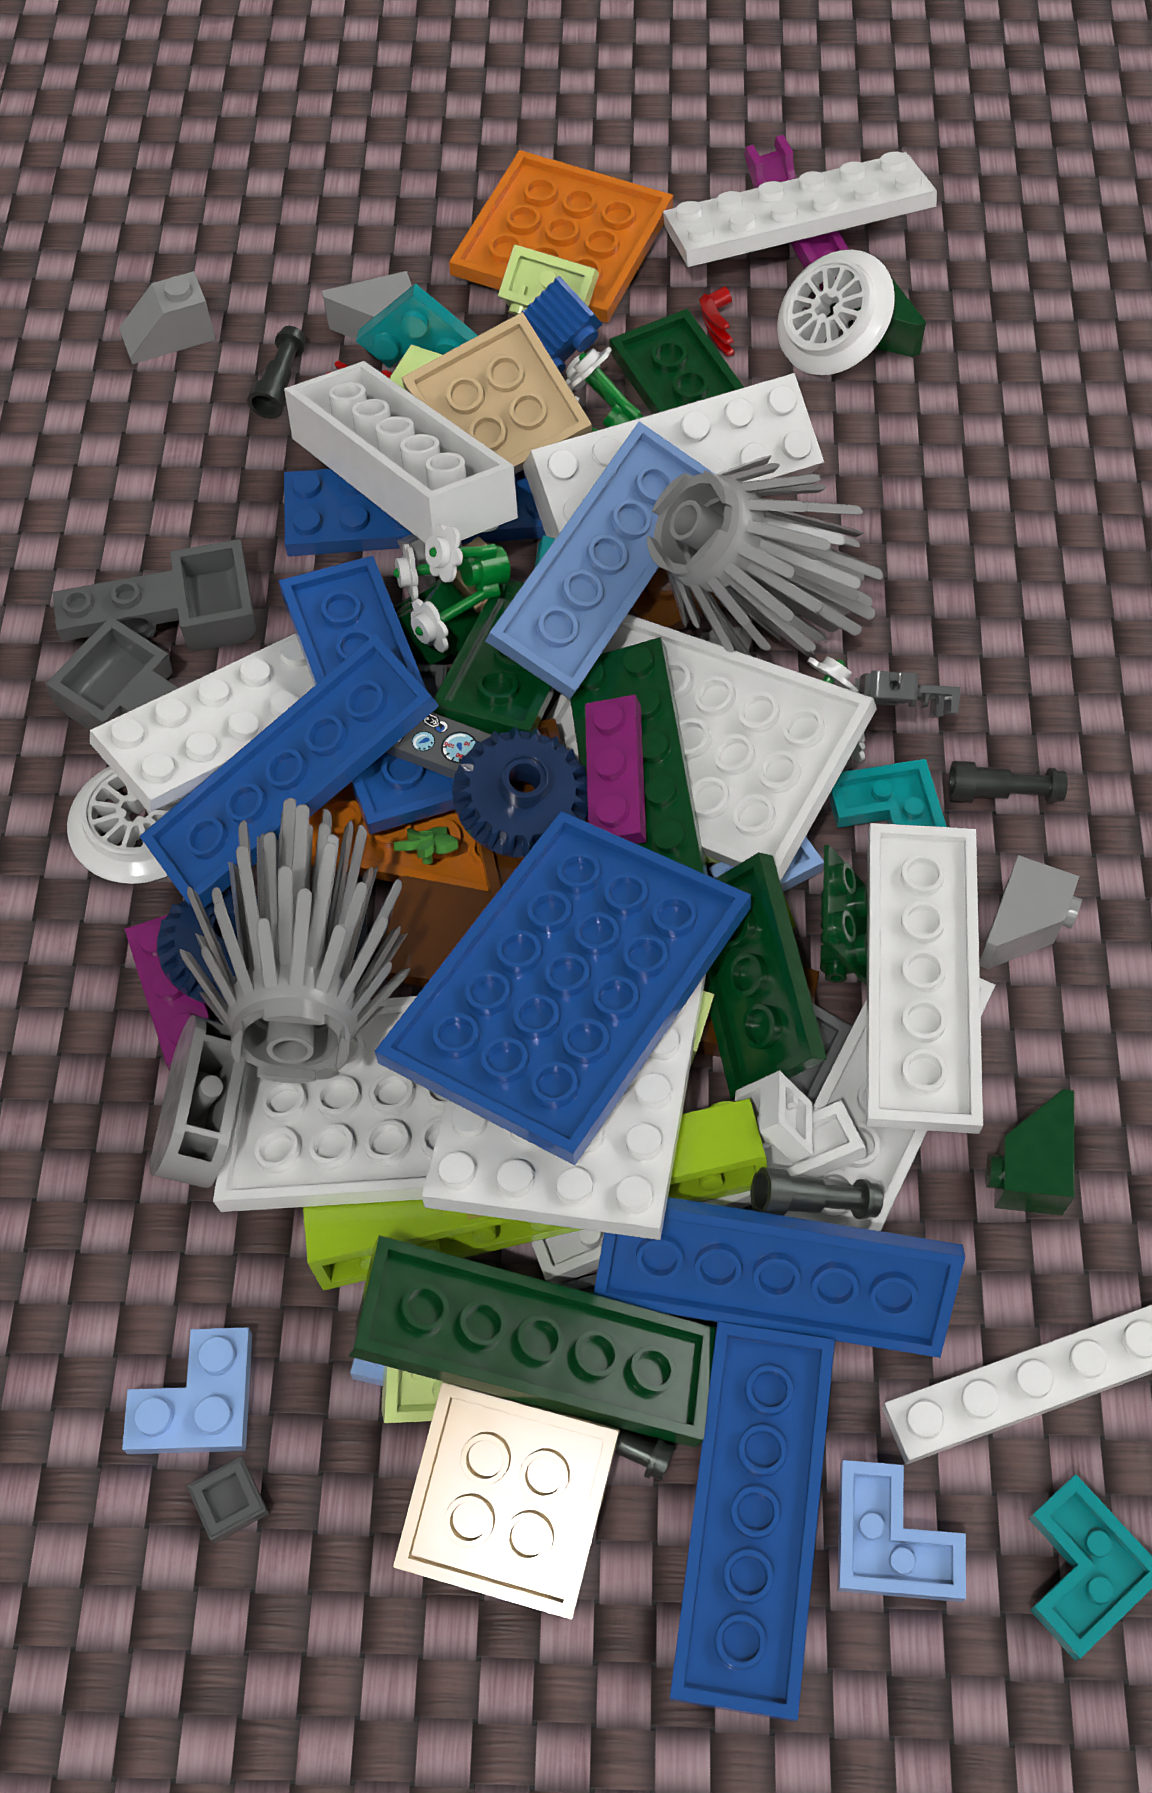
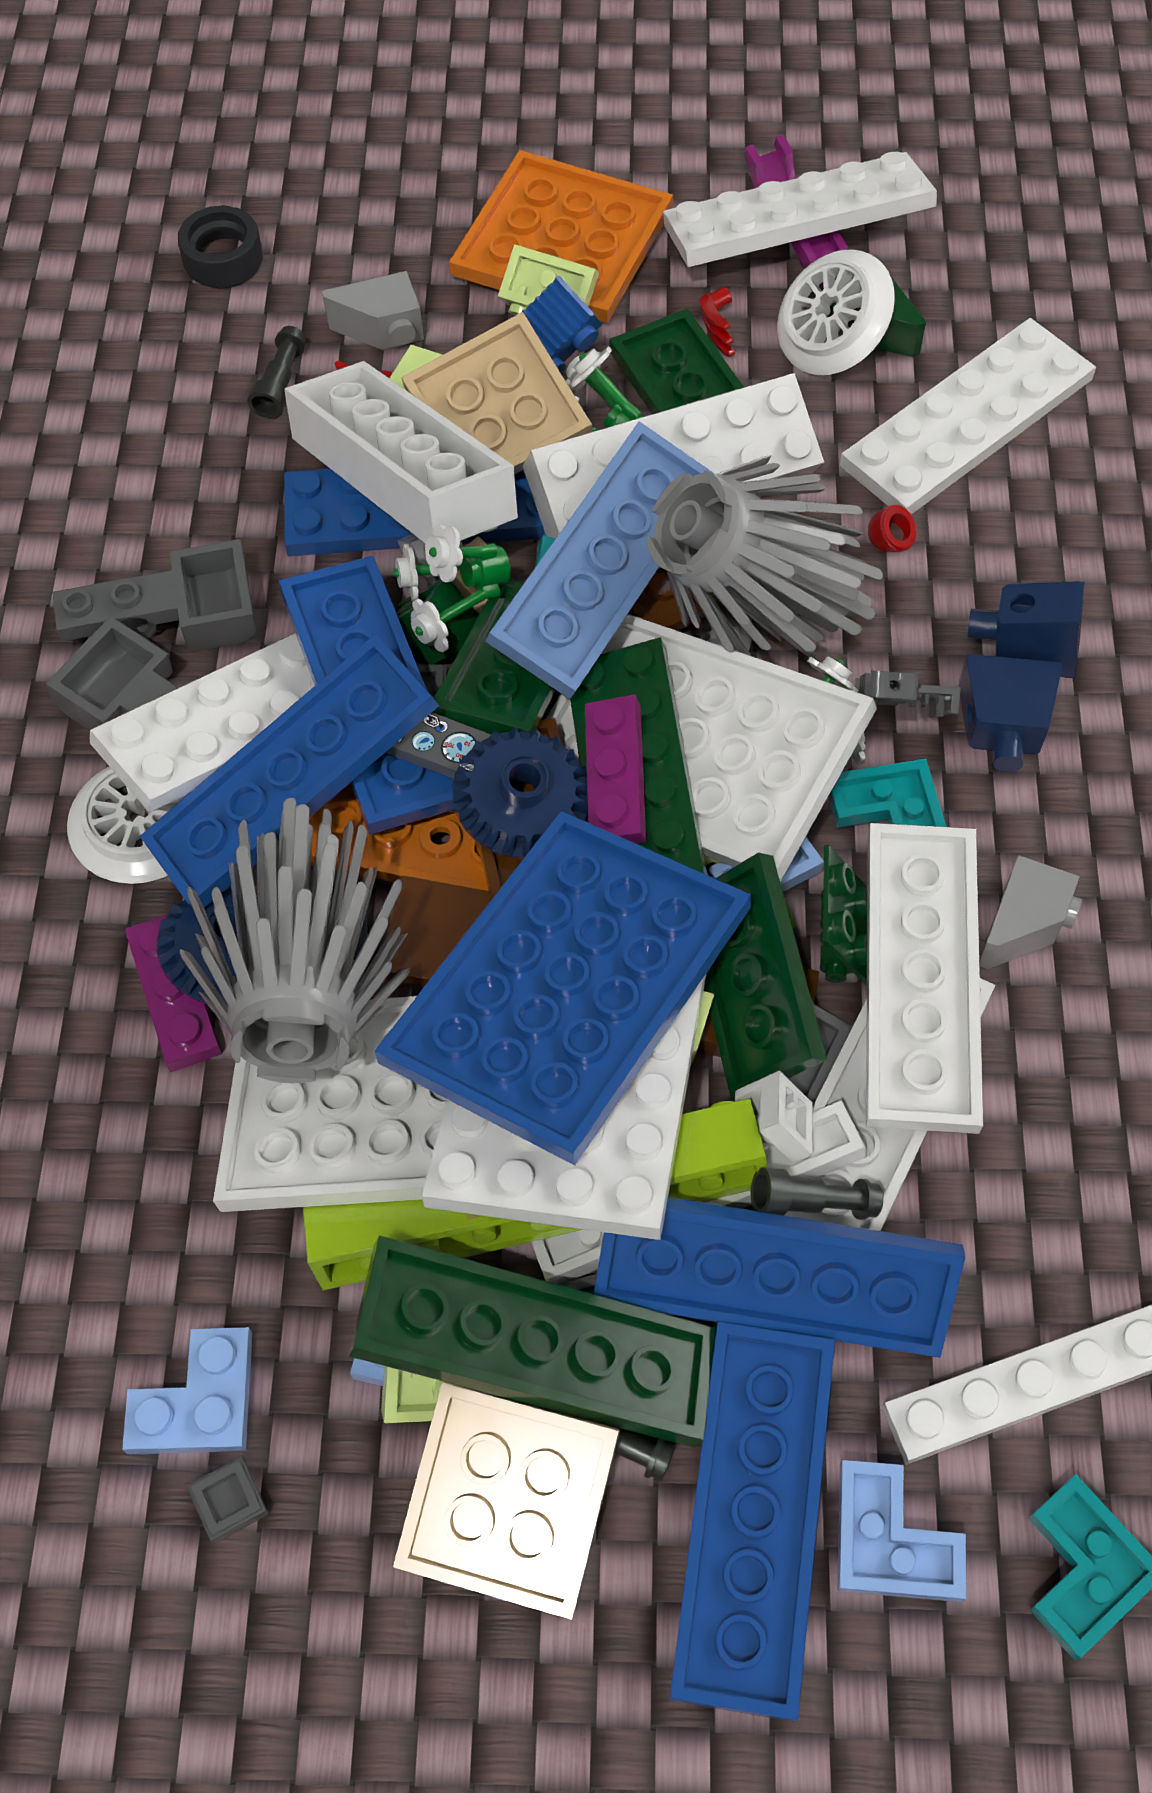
light grey slope [119,271,216,364] -> none
light grey brick [150,1015,246,1189] -> none
teal plate [355,283,478,368] -> none
bright green plant [394,827,458,864] -> none
pearl dark grey piece [948,761,1068,803] -> none
dark green slope [985,1089,1074,1216] -> none
none -> black tyre [178,205,263,288]
none -> white plate [840,318,1096,514]
none -> red piece [867,505,916,552]
none -> dark blue torso [958,654,1062,772]
none -> dark blue torso [968,581,1085,679]

